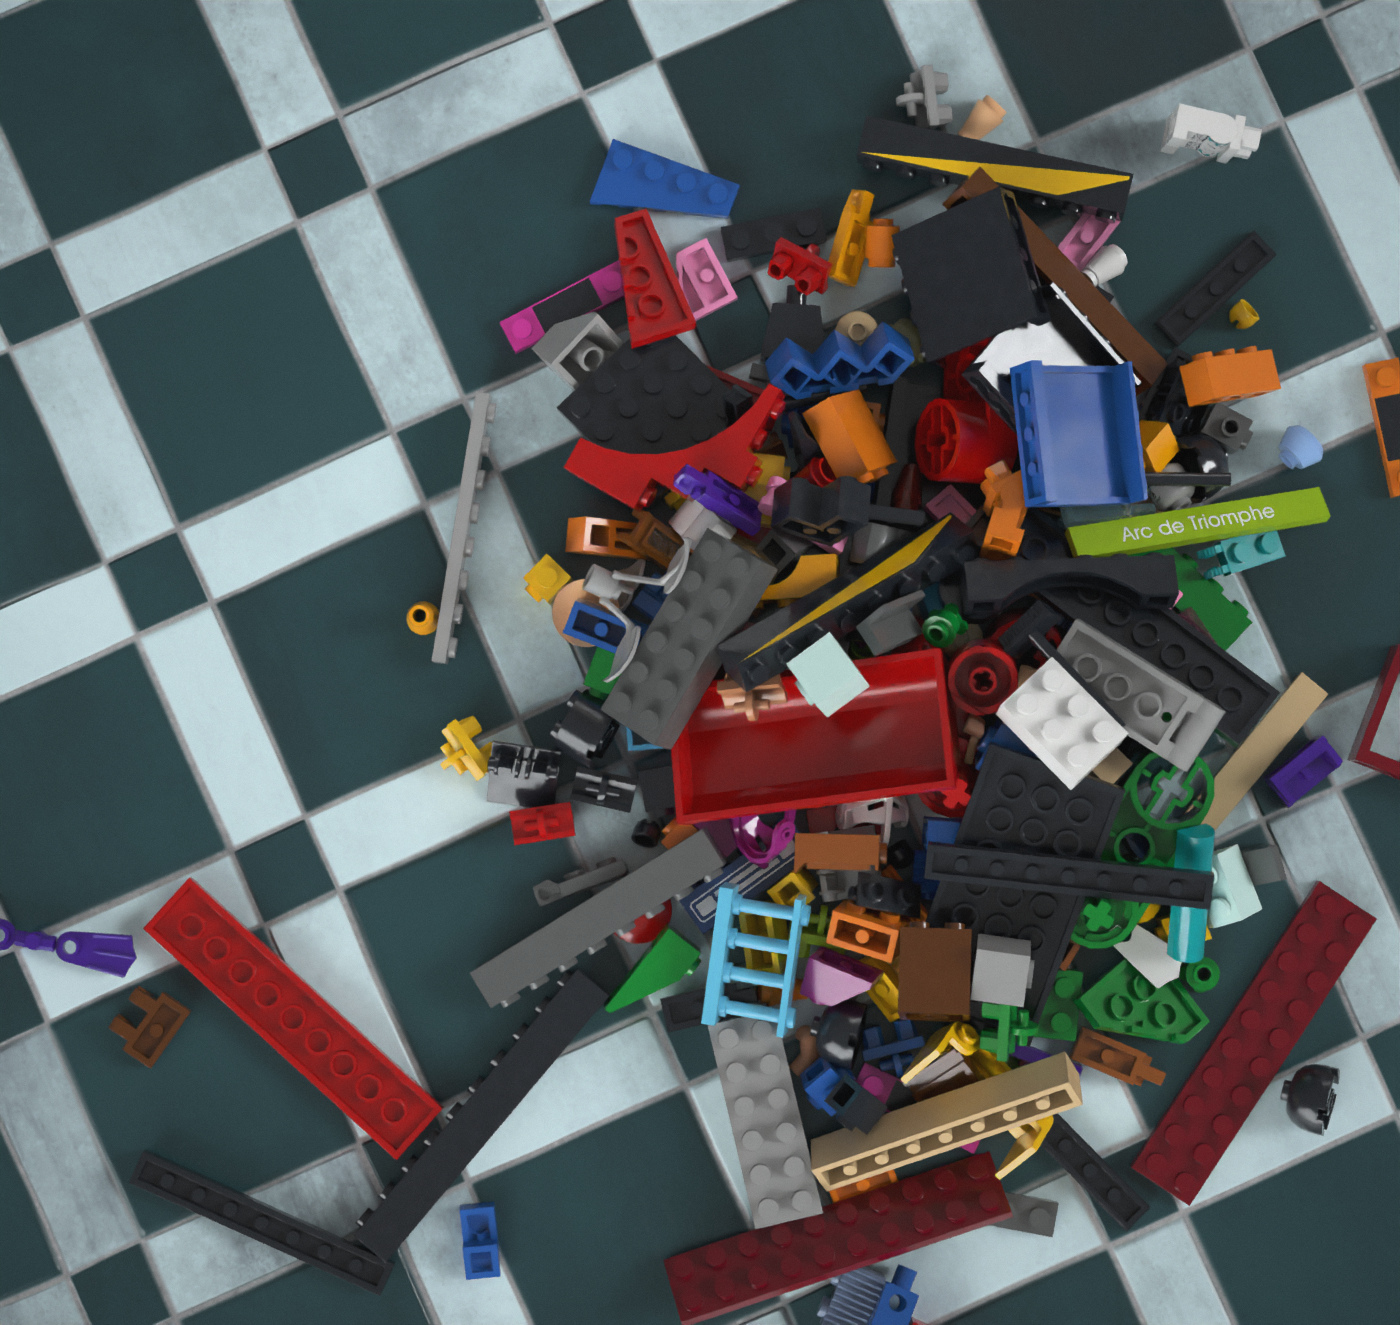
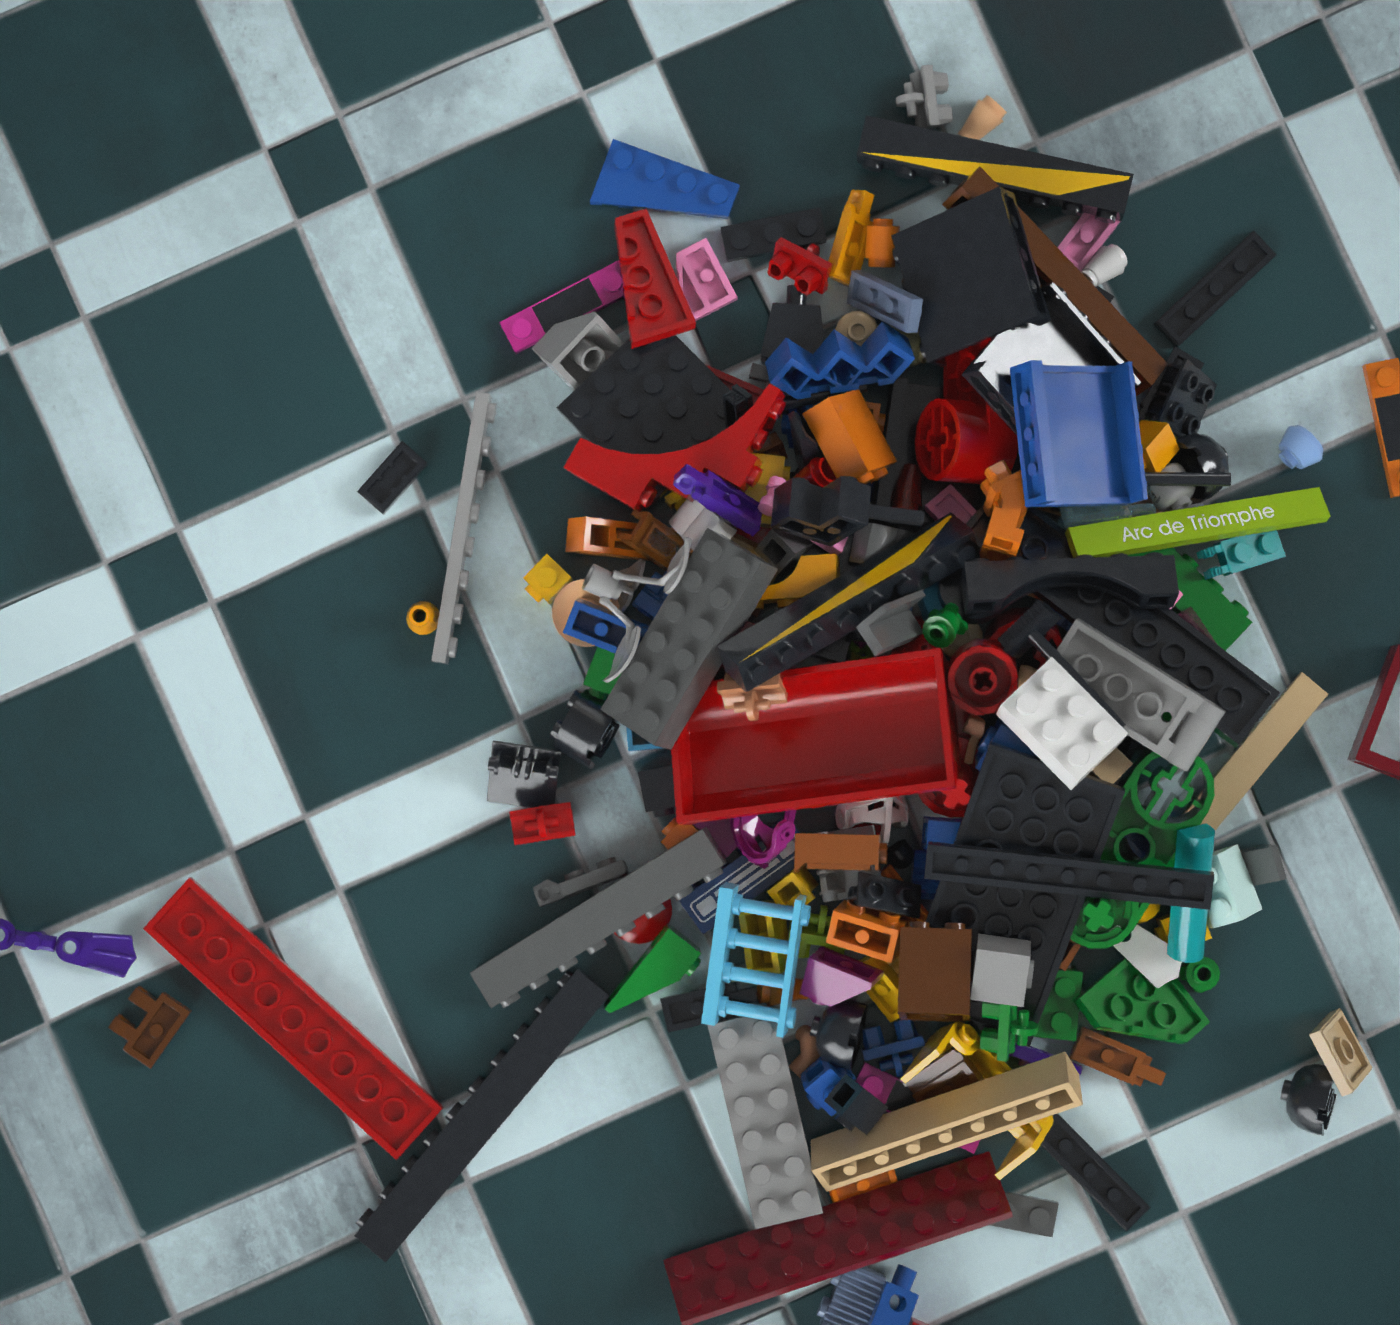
black plate [129,1150,395,1296] -> none
yellow hips [440,716,492,781] -> none
blue slope [459,1201,501,1280] -> none
black hips [570,766,638,813] -> none
black hinge [631,819,661,848] -> none
light aqua head [787,632,870,717] -> none
red tile [806,806,837,834] -> none
dark red plate [1130,880,1377,1206] -> none
white hips [1160,103,1262,163] -> none
orange brick [1179,346,1281,407] -> none
dark grey brick [1197,403,1253,455] -> none
yellow hinge [1229,299,1259,329] -> none
dark purple hinge [1264,735,1343,808] -> none
none -> black plate [357,441,429,515]
none -> sand blue plate [846,270,923,333]
none -> tan tile [1309,1008,1372,1097]

